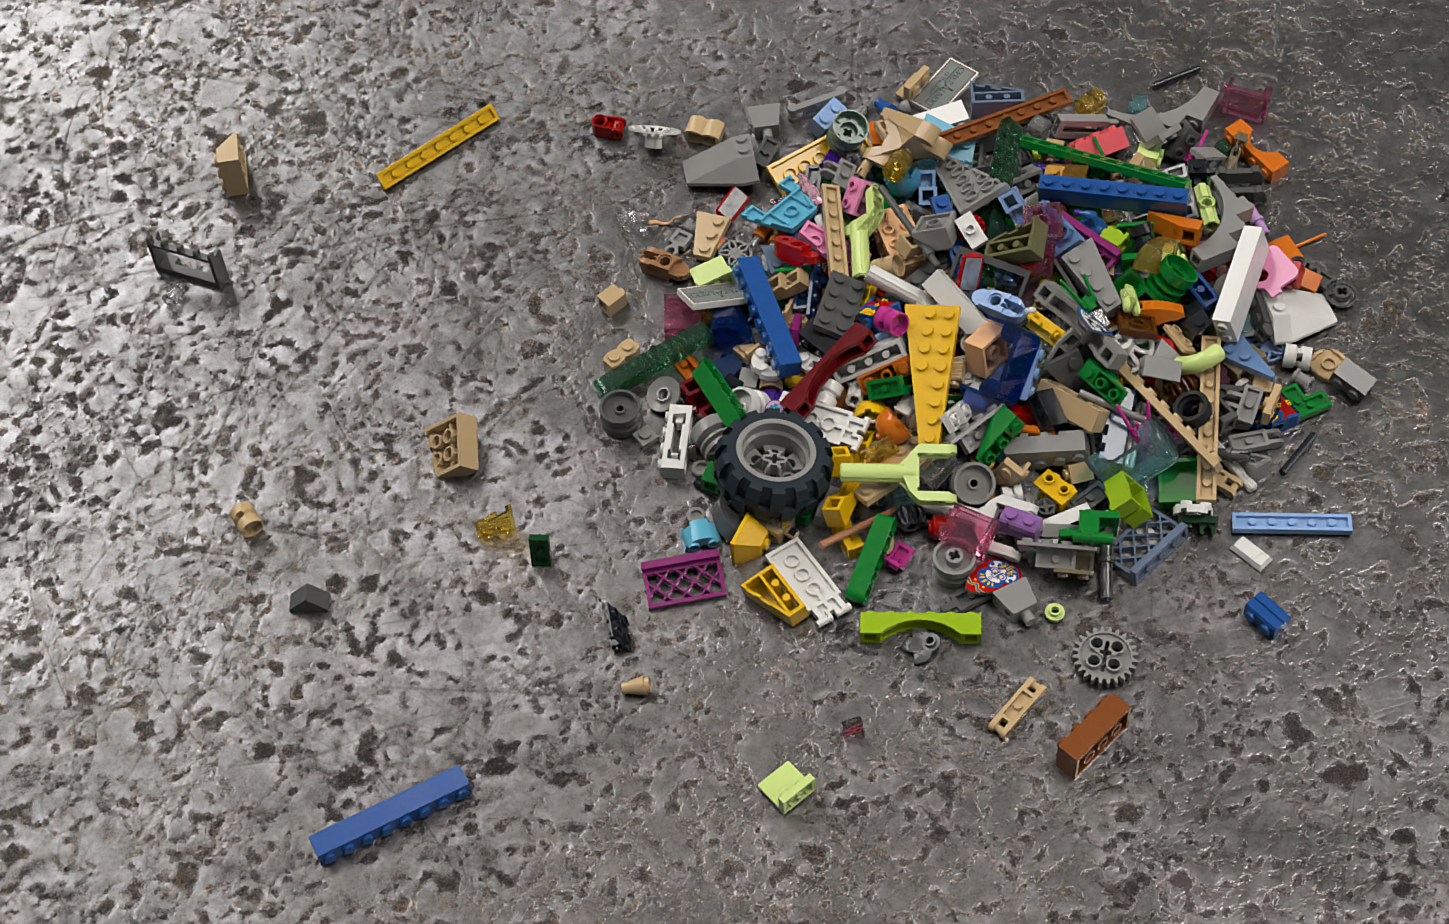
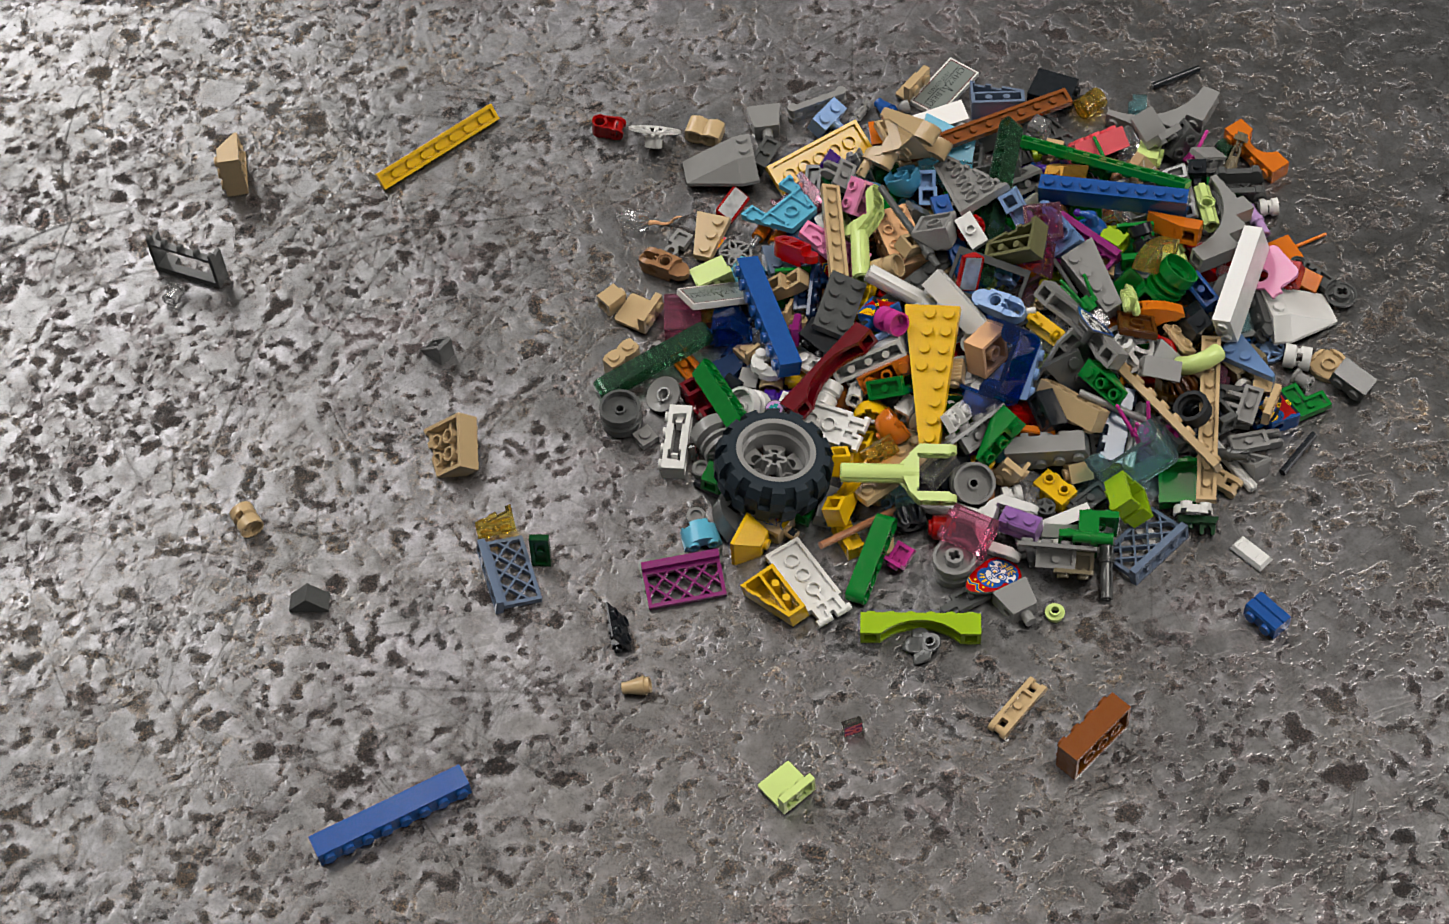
sand green wheel [826,109,869,156] -> none
clear yellow wheel [882,150,912,183] -> none
light grey hinge [1051,114,1119,139] -> none
light grey gear [1072,626,1138,688] -> none
clear pink panel [1221,77,1273,124] -> none
light blue plate [1231,512,1353,535] -> none
none -> dark grey slope [421,336,454,366]
none -> sand blue fence [476,535,542,614]
none -> tan bracket [615,292,664,334]
none -> black panel [1027,68,1081,115]
none -> white wheel [1257,197,1279,217]

